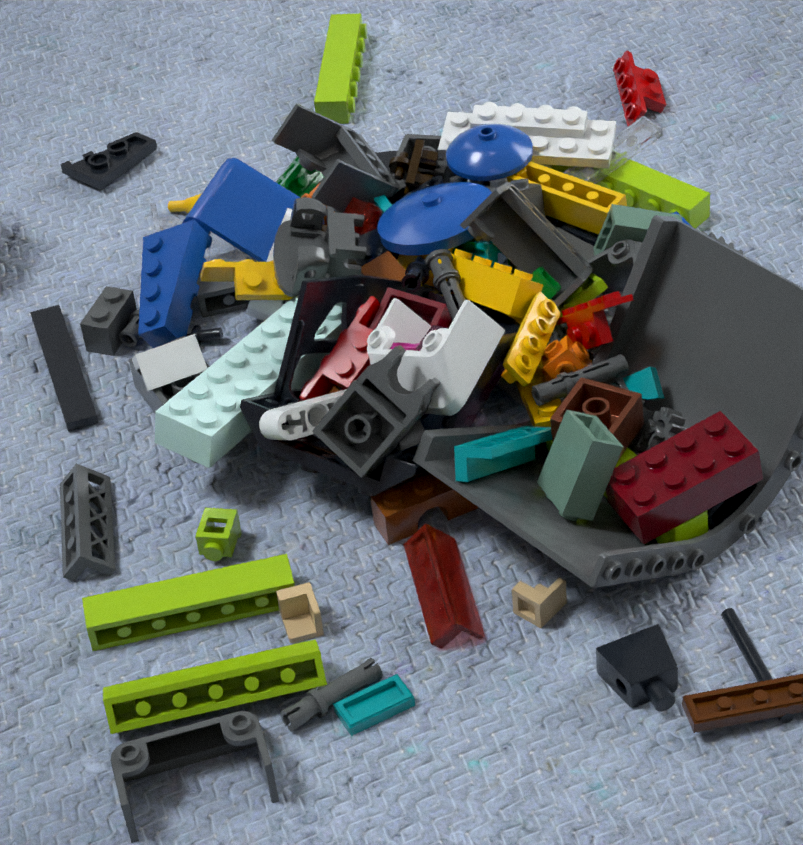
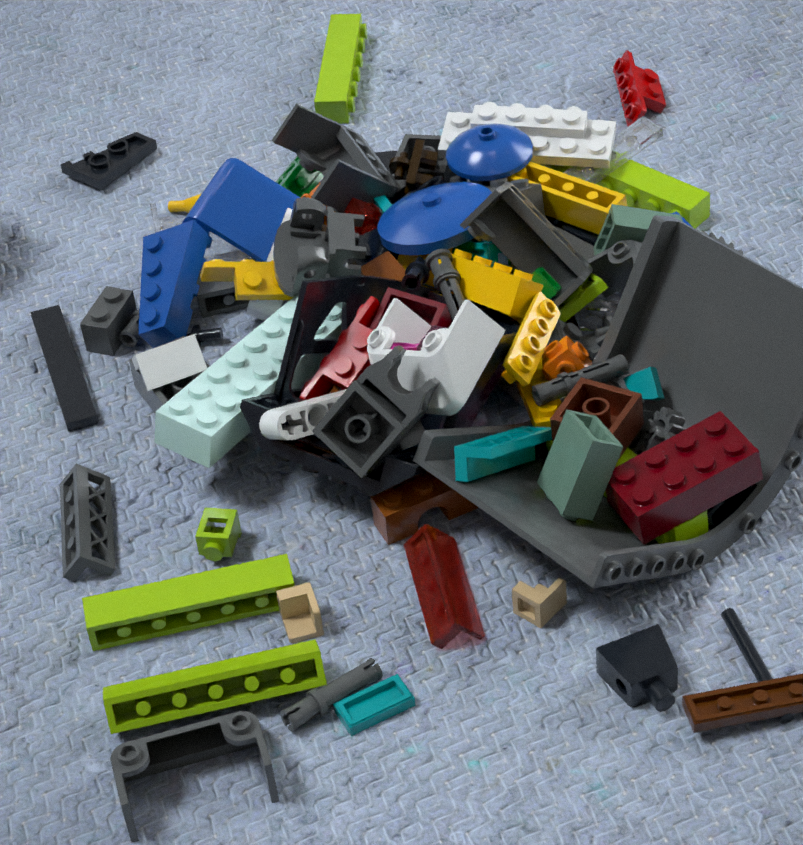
red bracket [556,291,634,349] -> none

